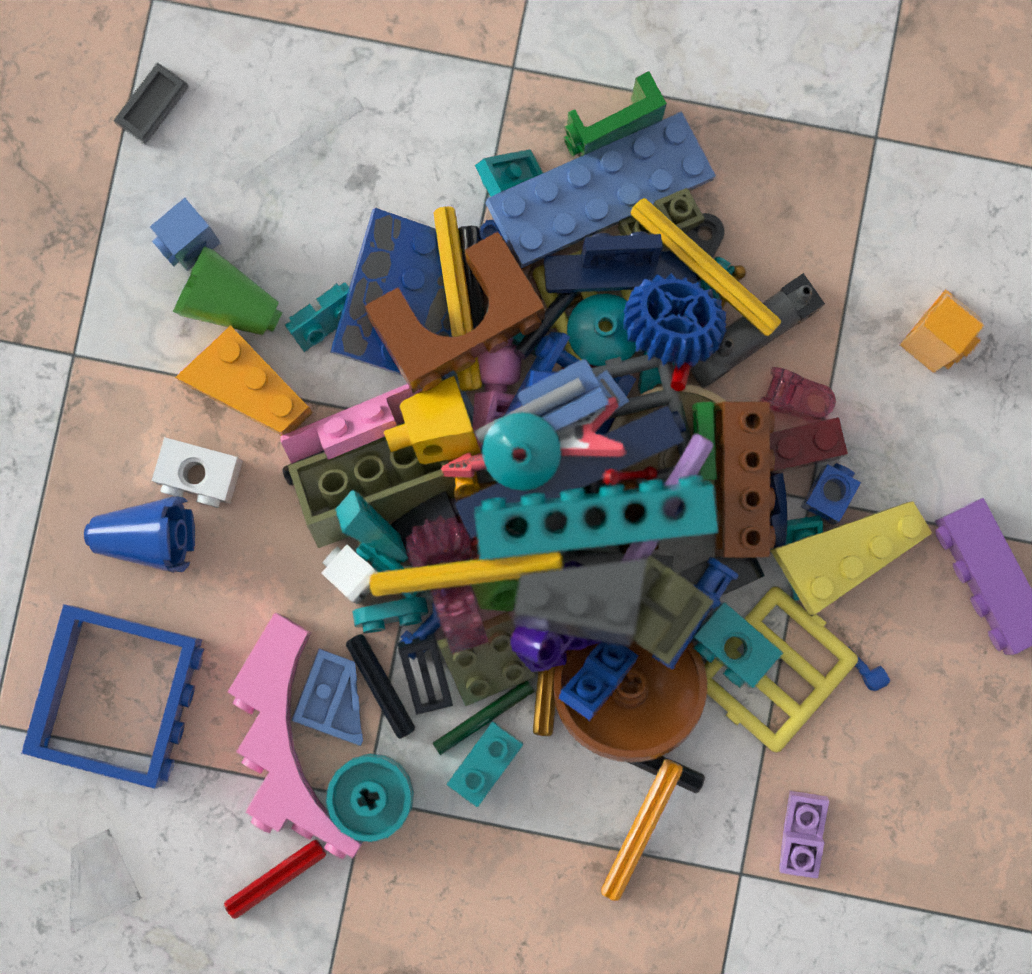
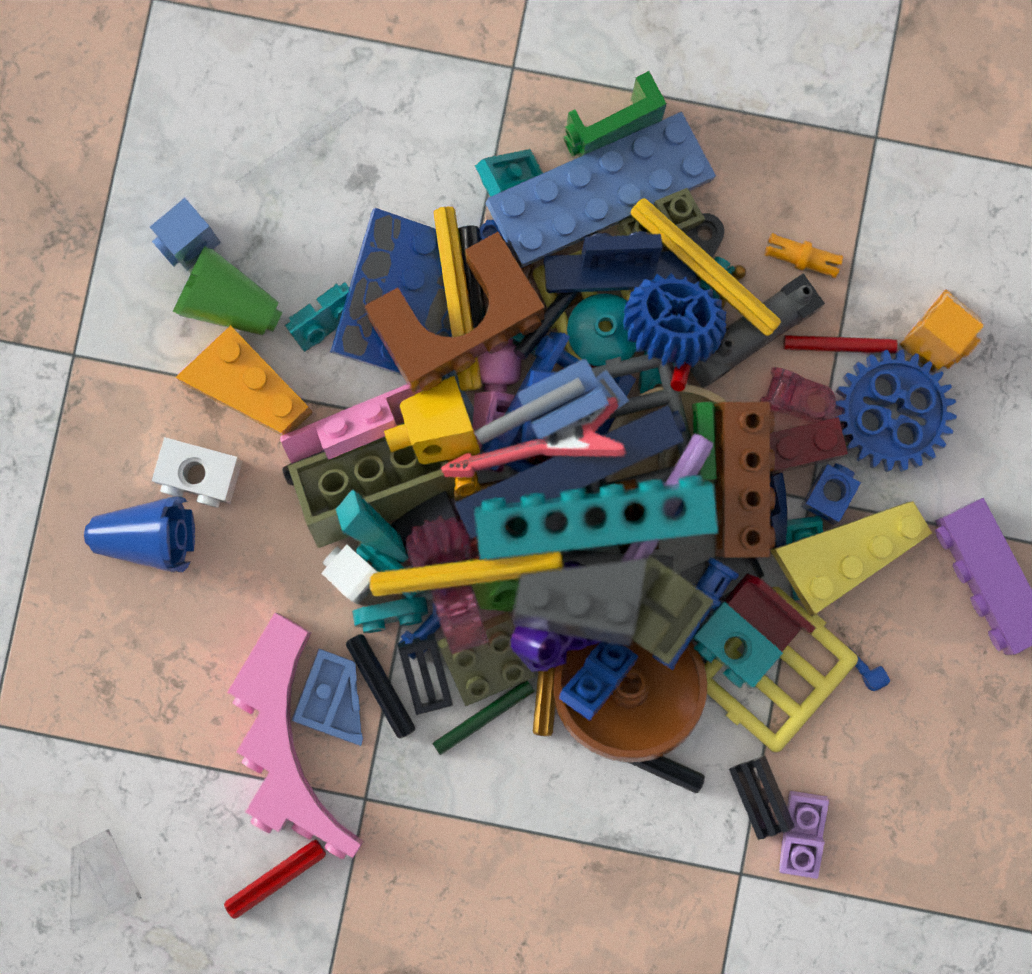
blue window [21,604,205,789] -> none
dark grey tile [113,62,189,145] -> none
teal wheel [326,753,414,842] -> none
teal brick [446,721,523,808] -> none
teal dish [483,412,561,490] -> none
light orange axle [601,759,683,901] -> none
red hinge [603,466,658,485] -> none
none -> dark red panel [723,573,816,652]
none -> black tile [729,756,795,840]
none -> light orange pin [764,233,843,279]
none -> red bar [783,335,897,354]
none -> blue gear [832,350,957,472]

